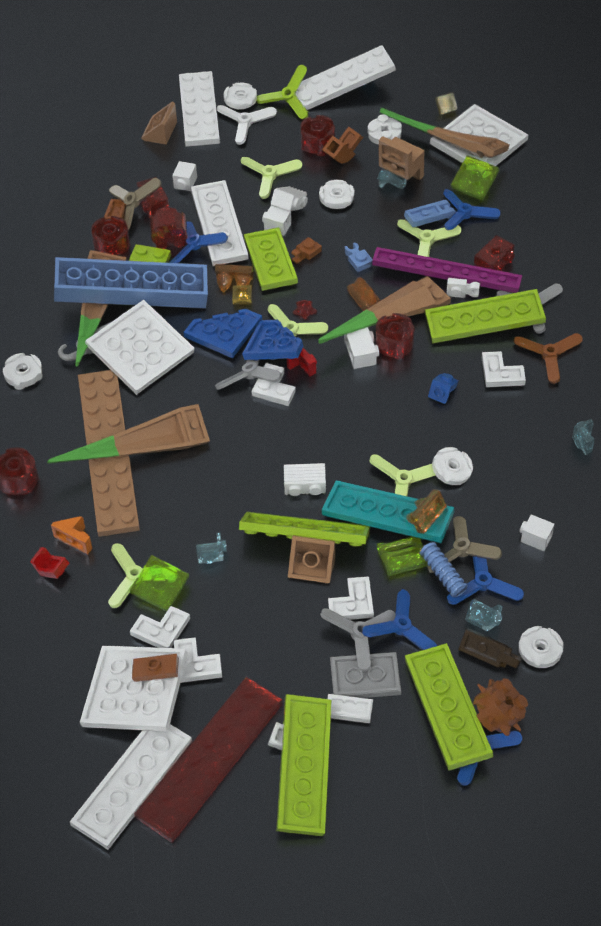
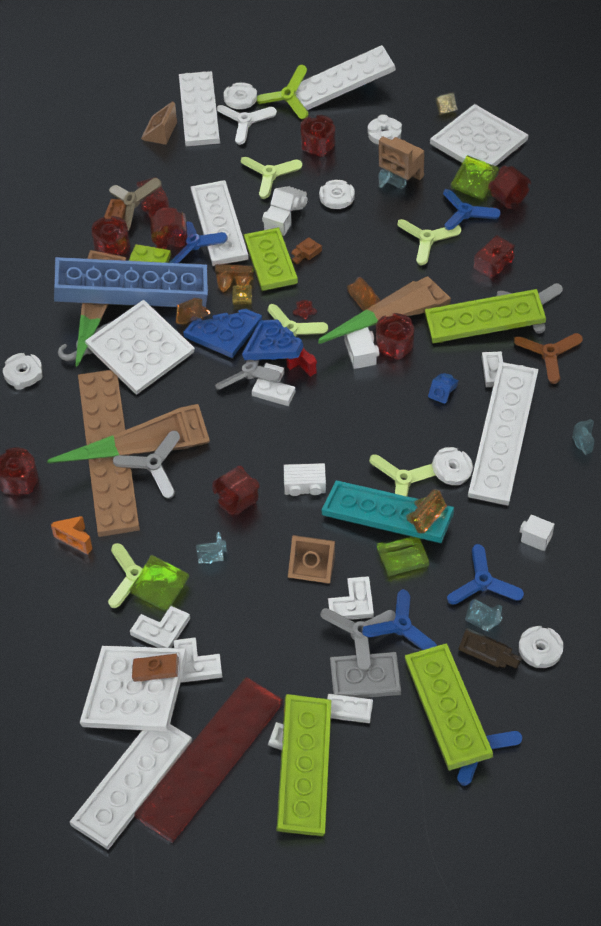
red bracket [30,547,69,579] -> none
white brick [173,161,197,191] -> none
lime plate [239,512,370,546] -> none
dark orange brick [322,127,363,163] -> none
medium blue plate [345,243,373,272] -> none
magenta plate [372,247,522,293] -> none
medium nougat plate [380,108,510,158] -> none
medium blue plate [404,200,456,227] -> none
medium blue piece [420,542,468,597] -> none
dark tan piece [427,516,502,573] -> none
white plate [447,278,480,298] -> none
dark orange brick [473,678,528,736] -> none
none -> light grey piece [113,431,180,499]
none -> clear orange tile [176,298,210,325]
none -> clear red brick [212,465,260,515]
none -> white plate [468,362,538,506]
none -> clear red brick [488,166,531,209]

